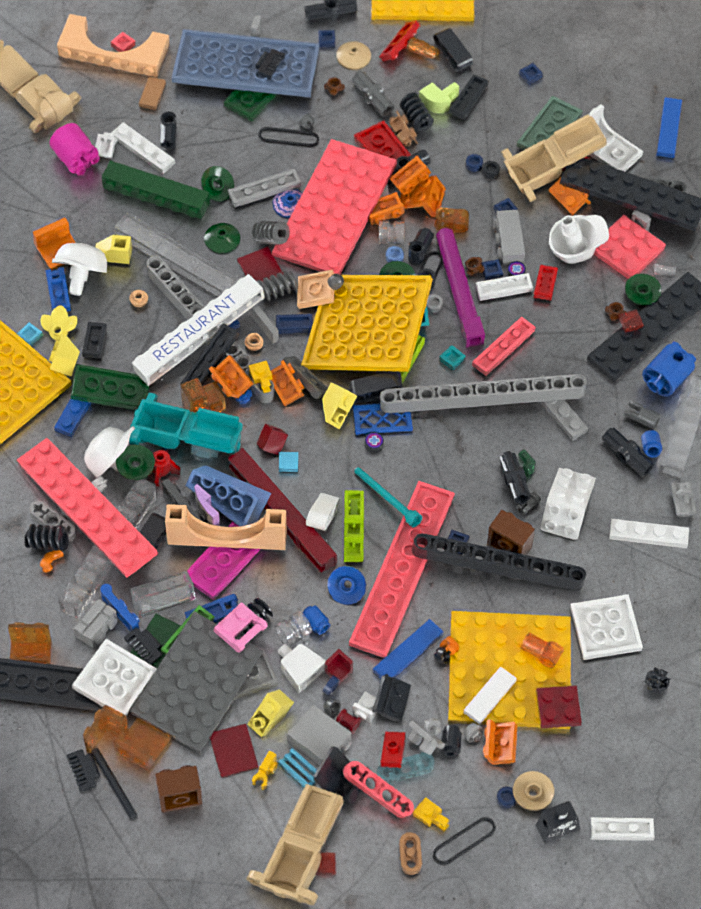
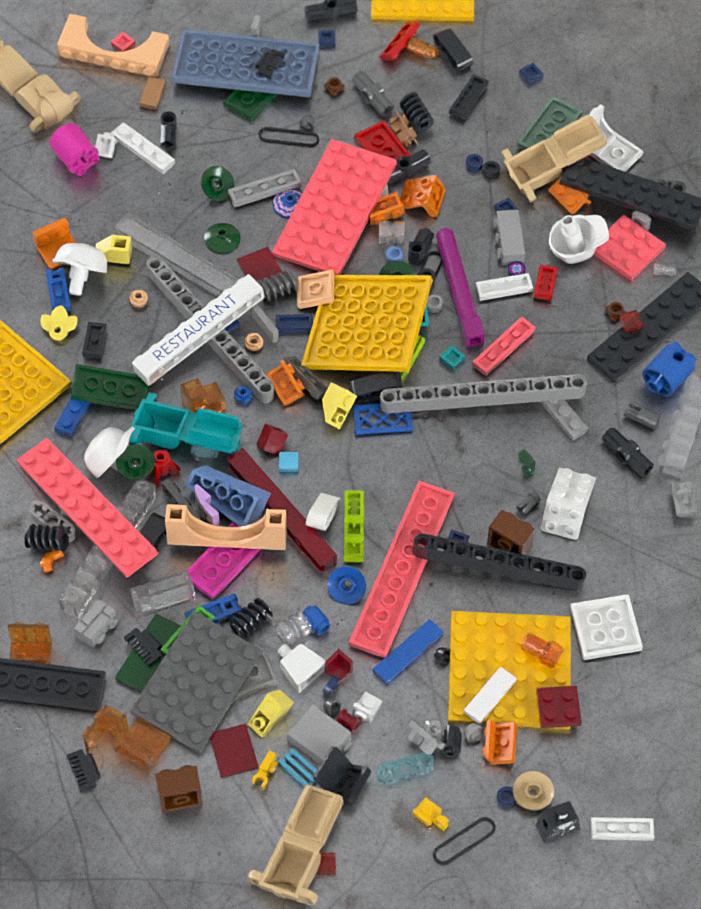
medium azure tile [17,322,43,347] -> none
light yellow slope [49,334,80,376] -> none
white plate [72,639,157,719] -> none
black bar [91,748,137,819] -> none
white plate [92,476,108,492] -> none
blue plate [100,584,140,632] -> none
dark green brick [101,160,210,219] -> none
black tile [180,323,239,395] -> none
orange bracket [209,355,254,399] -> none
bright pink plate [214,602,268,653] -> none
yellow plate [249,360,272,393] -> none
dark grey piece [251,221,290,245] -> none
dark grey hinge [327,274,344,290] -> none
tan dish [337,41,371,70] -> none
coral beam [343,761,414,818] -> none
teal piece [354,467,422,528] -> none
tile [365,432,384,452] -> none
black plate [372,674,411,723] -> none
red plate [380,731,406,768] -> none
orange bracket [389,156,431,196] -> none
medium nougat plate [399,832,422,875] -> none
yellowish green brick [419,82,459,113] -> none
clear orange piece [434,207,469,233] -> none
orange arm [440,636,459,655] -> none
reddish brown plate [465,257,484,276] -> none
dark blue tile [482,259,503,280] -> none
black piece [500,451,531,505] -> none
white plate [609,519,689,548] -> none
dark green dish [625,274,662,305] -> none
blue brick [641,430,662,458] -> none
black gear [644,667,671,694] -> none
blue tile [657,97,682,158] -> none

